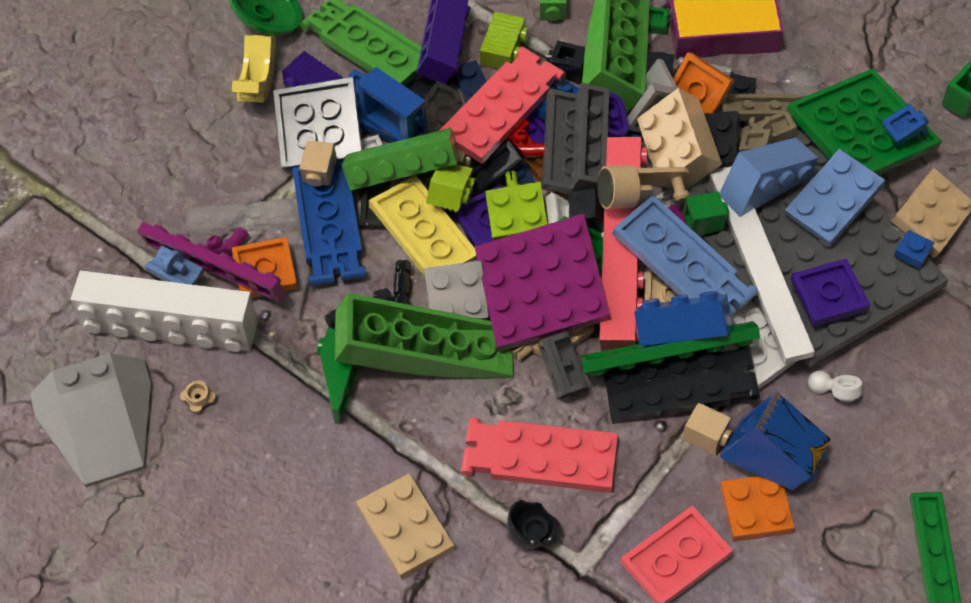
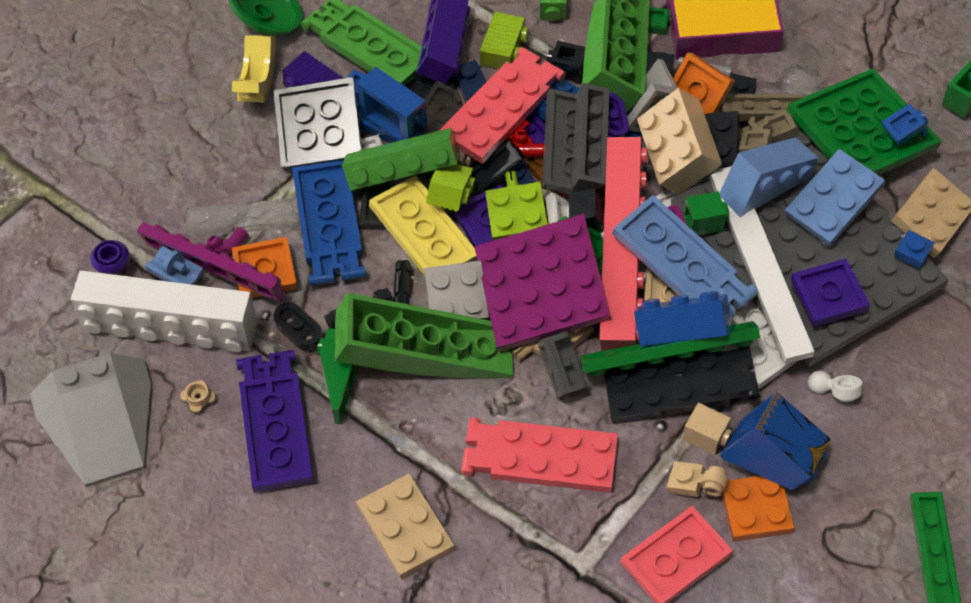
tan brick [299,140,337,186] -> none
black hair [507,500,562,549] -> none
tan piece [597,165,690,209] -> none
none -> dark purple cone [90,240,129,275]
none -> dark purple hinge [236,350,314,493]
none -> black plate [273,302,323,351]
none -> tan plate [667,461,728,497]

